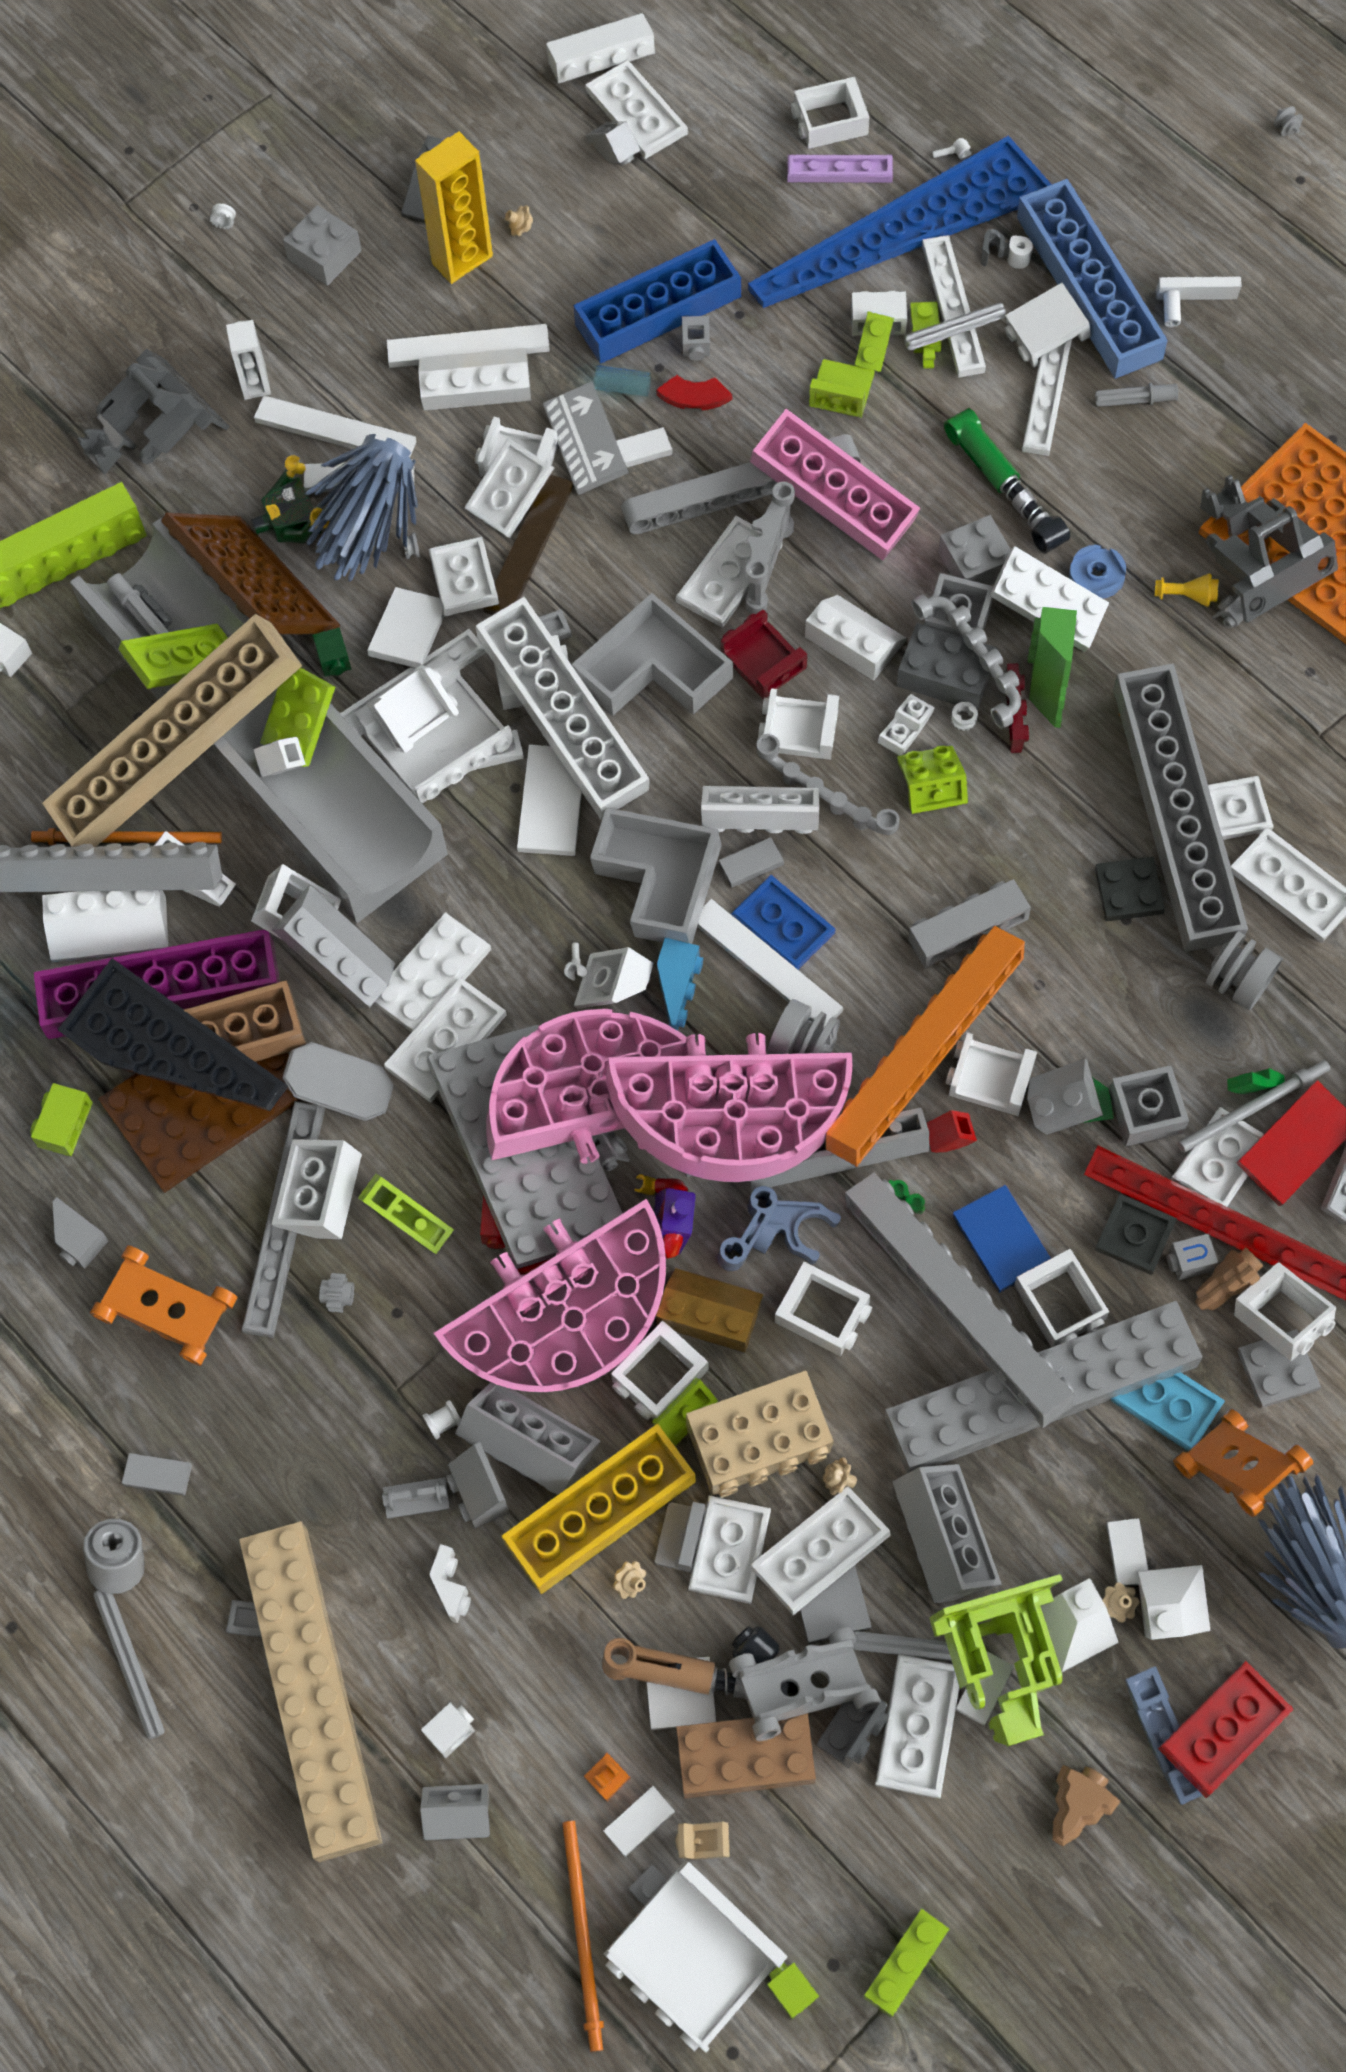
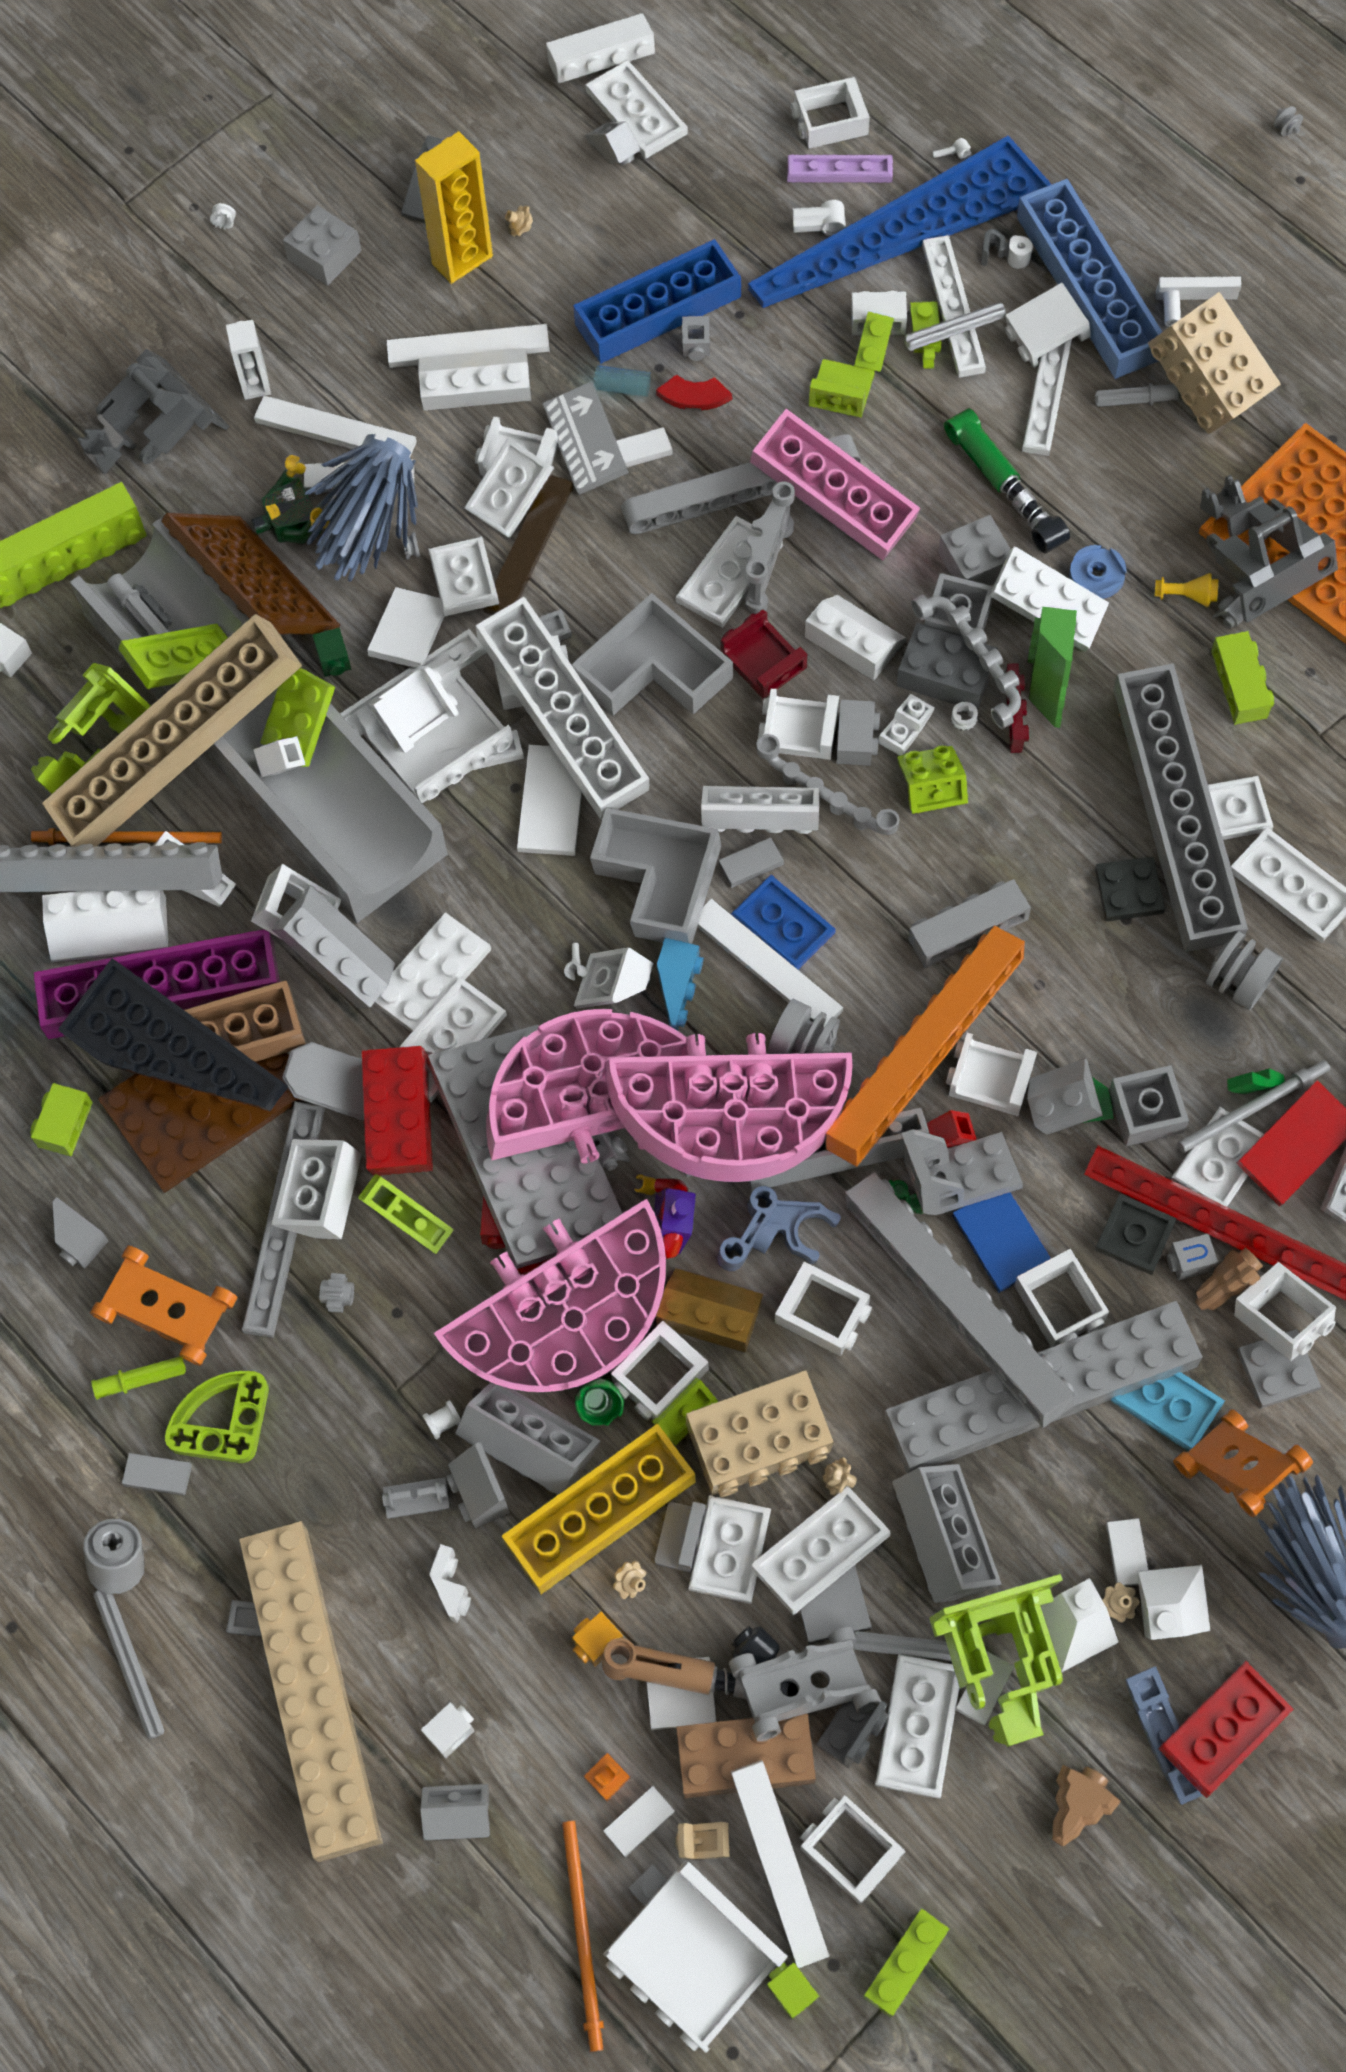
none -> lime container [31,663,151,794]
none -> lime axle [91,1357,186,1400]
none -> lime beam [165,1371,269,1463]
none -> red brick [362,1046,433,1176]
none -> light orange brick [572,1611,623,1667]
none -> green hair [575,1378,624,1426]
none -> white tile [731,1760,830,1968]
none -> white piece [793,200,846,236]
none -> white window [800,1796,905,1905]
none -> light grey brick [836,700,880,766]
none -> light grey bracket [901,1129,1023,1215]
none -> tan brick [1147,292,1281,434]
none -> lime brick [1211,631,1274,725]

